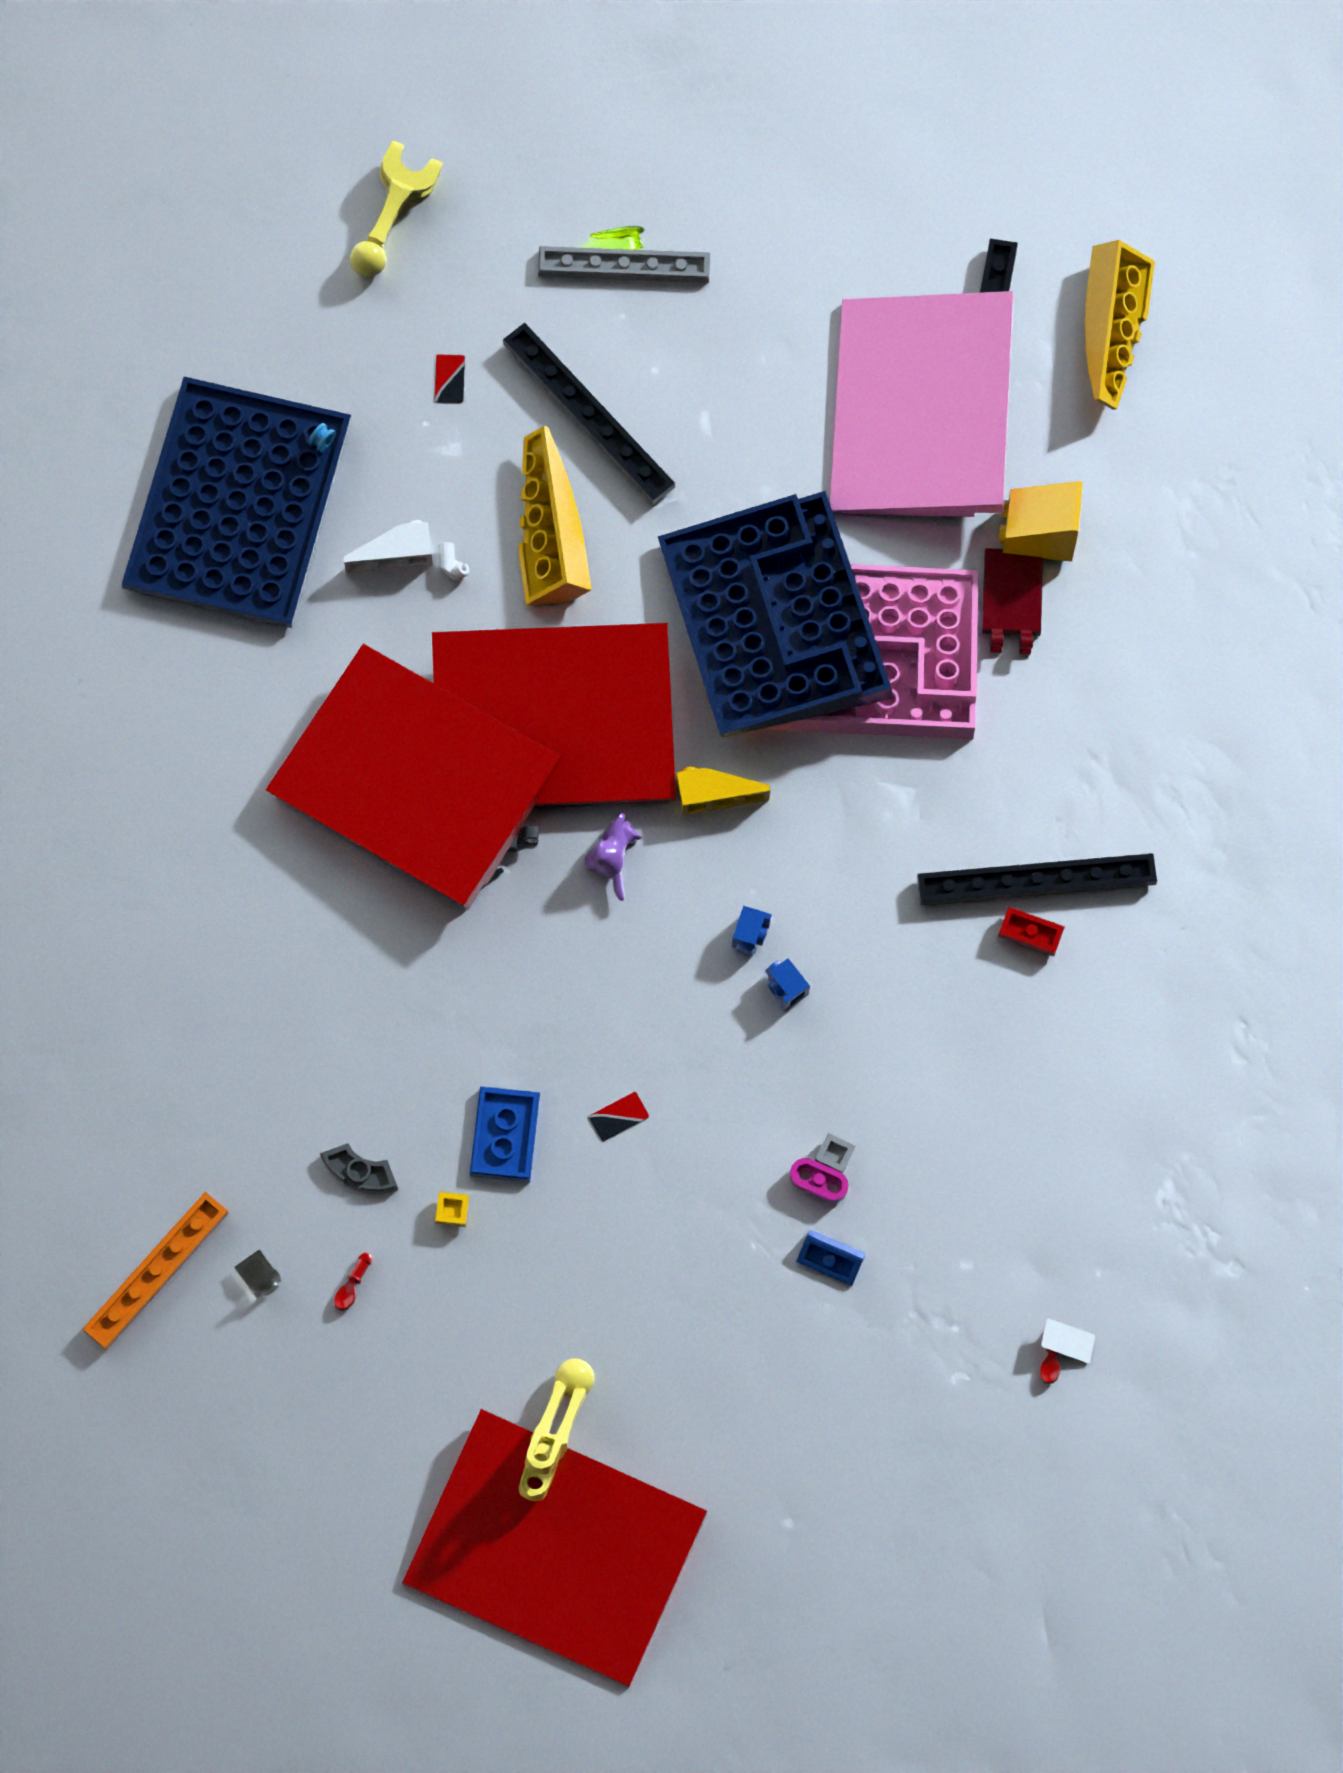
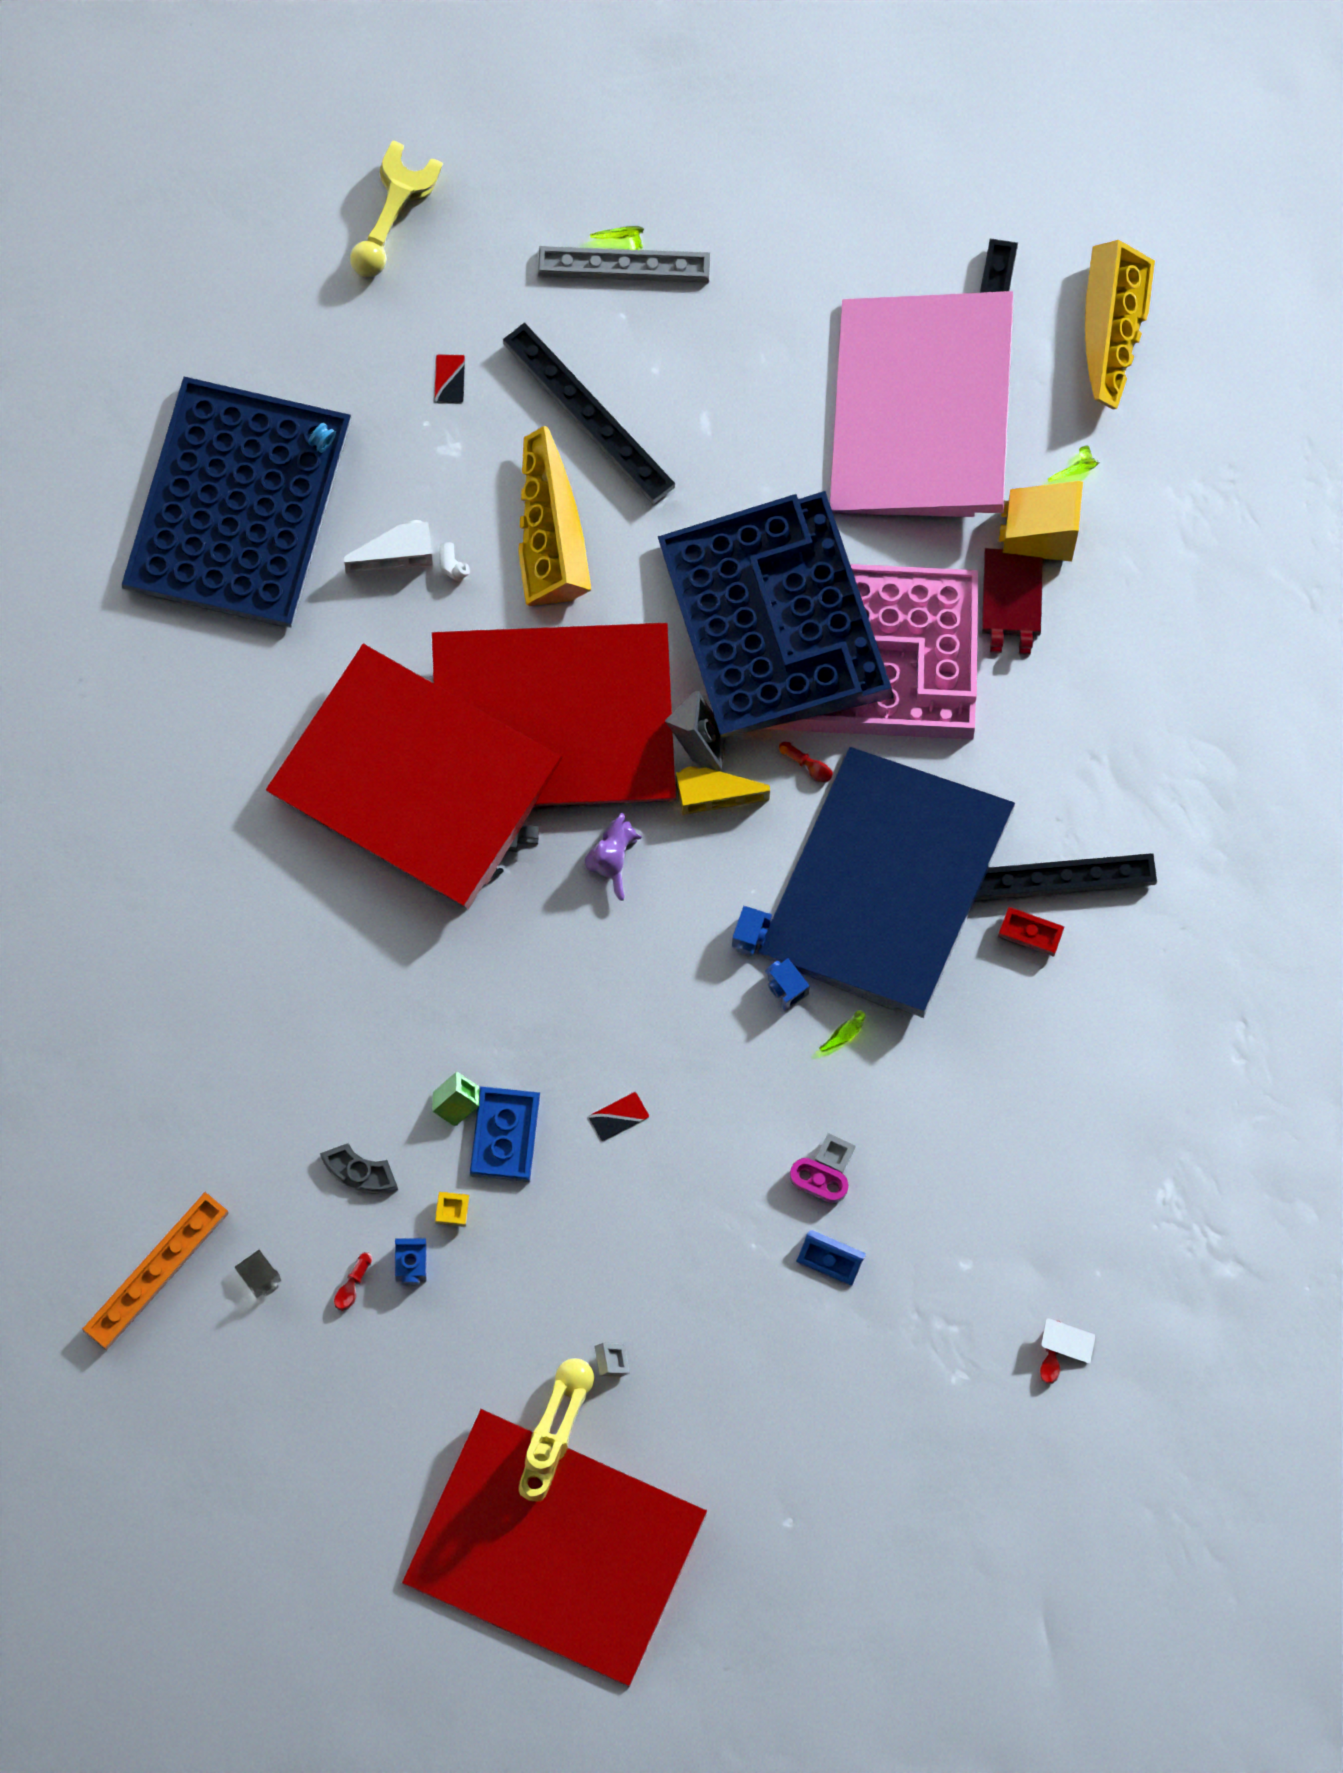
none -> blue brick [395,1238,427,1286]
none -> bright green panel [432,1071,479,1126]
none -> light grey plate [594,1343,630,1377]
none -> dark grey slope [665,690,725,771]
none -> dark blue slope [757,747,1015,1018]
none -> red piece [779,741,833,782]
none -> clear neon green bar [819,1010,866,1052]
none -> clear neon green bar [1048,446,1100,482]

